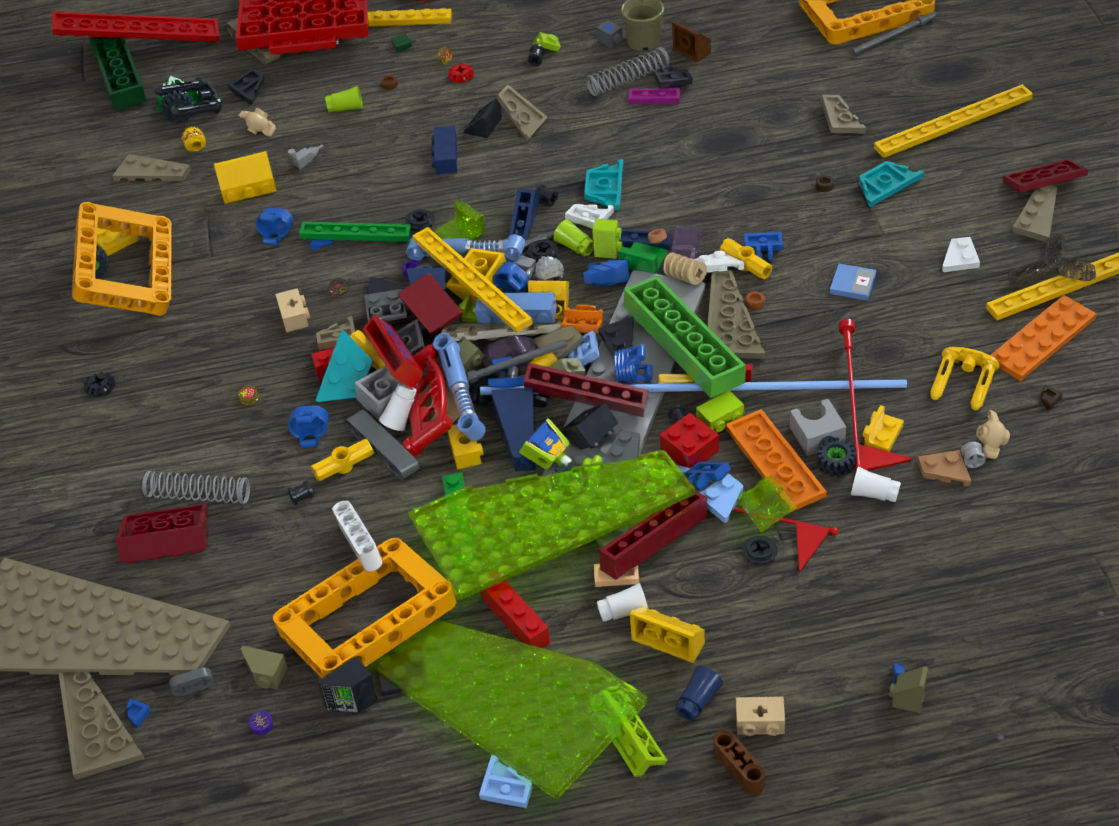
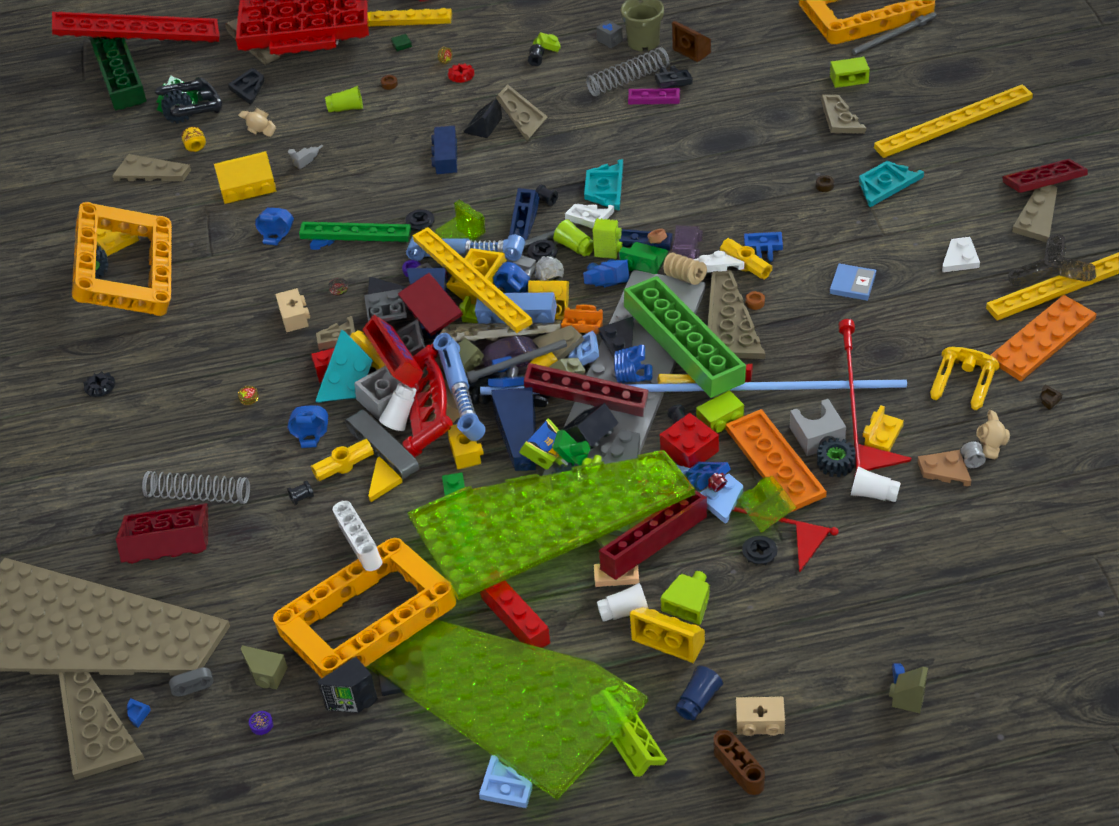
none -> yellow tile [368,456,402,502]
none -> green tile [552,430,590,467]
none -> lime torso [661,571,709,625]
none -> dark red plate [707,473,728,493]
none -> lime brick [830,57,869,88]

